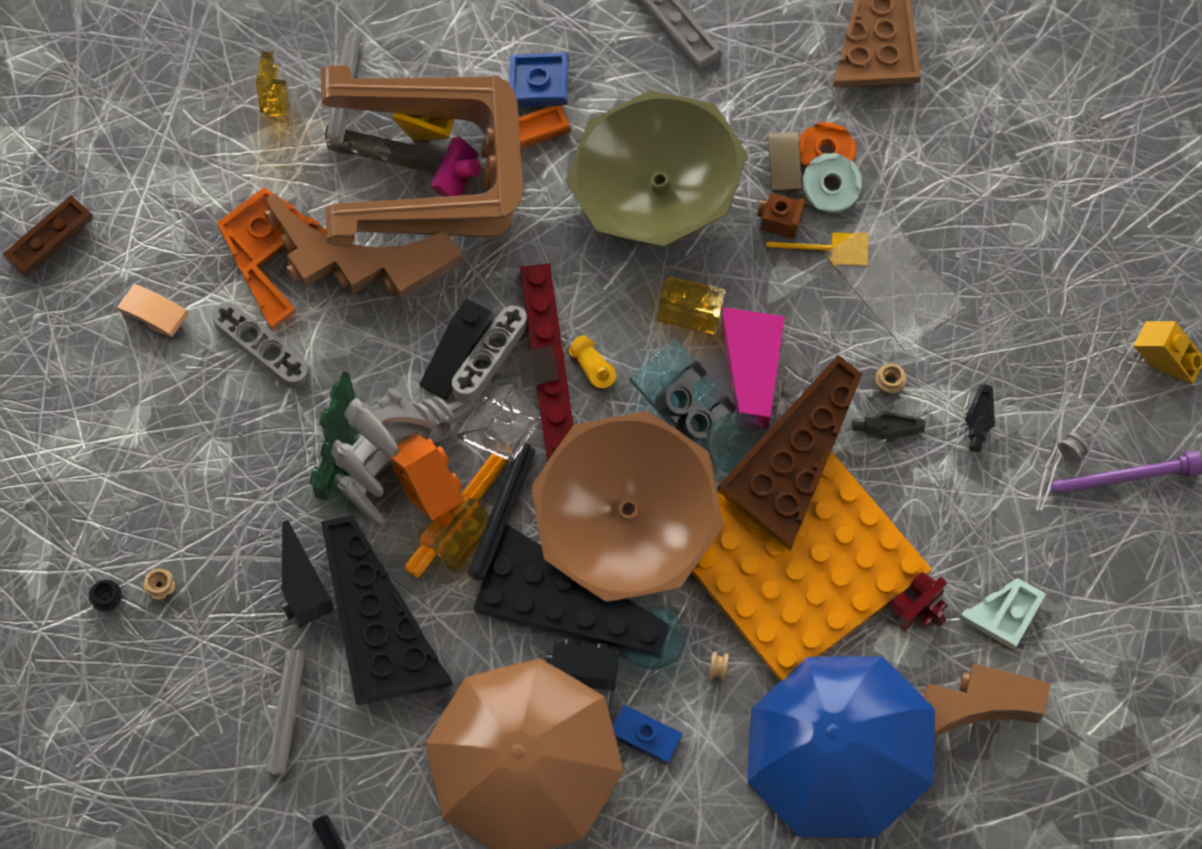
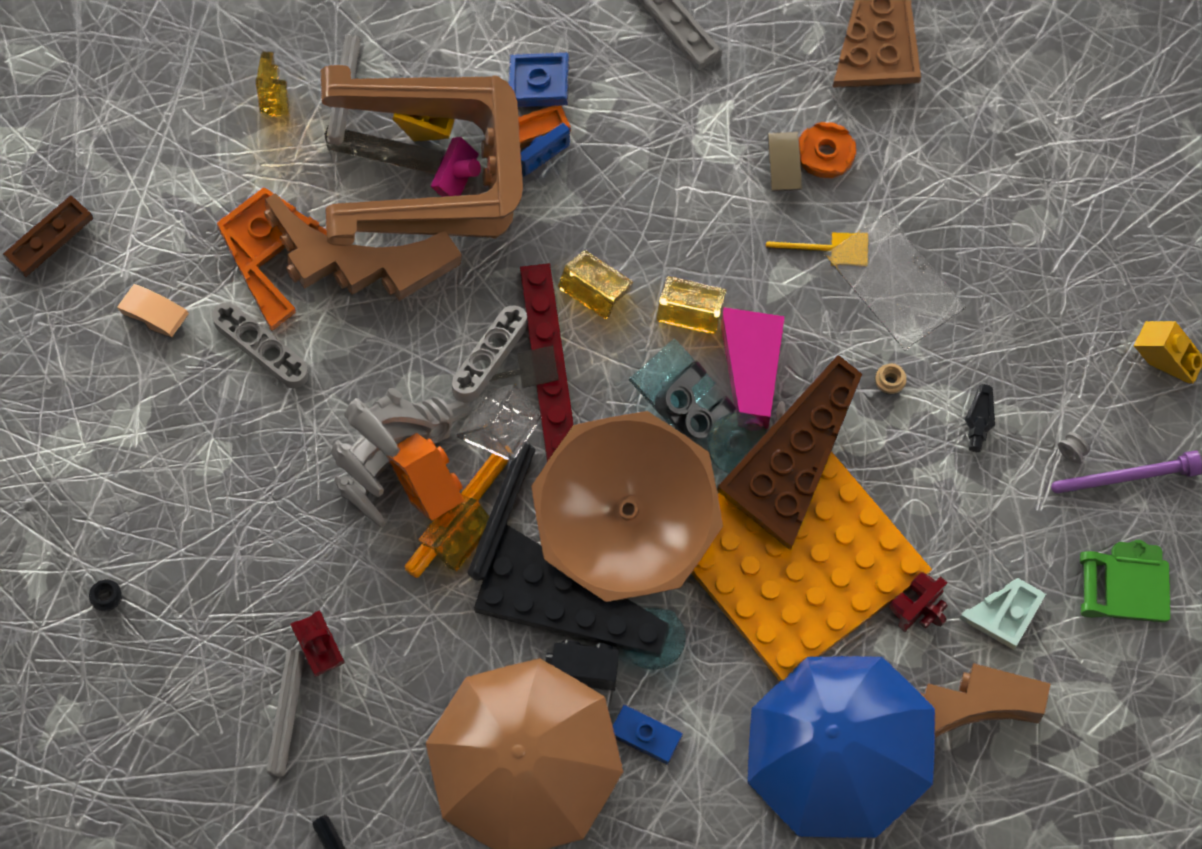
tan plate [143,569,175,600] -> none
black slope [280,520,334,628] -> none
clear green slope [310,372,359,501] -> none
black wing [321,515,453,706] -> none
black slope [419,298,493,400] -> none
olive piece [566,90,748,247] -> none
yellow piece [568,335,616,389] -> none
tan bush [708,651,729,682] -> none
dark orange brick [757,192,806,239] -> none
light aqua tile [802,153,862,214] -> none
pearl dark grey piece [852,411,925,440] -> none
none -> dark red hips [290,610,345,677]
none -> blue plate [521,122,570,177]
none -> clear yellow bracket [558,250,634,319]
none -> bright green piece [1080,540,1170,623]

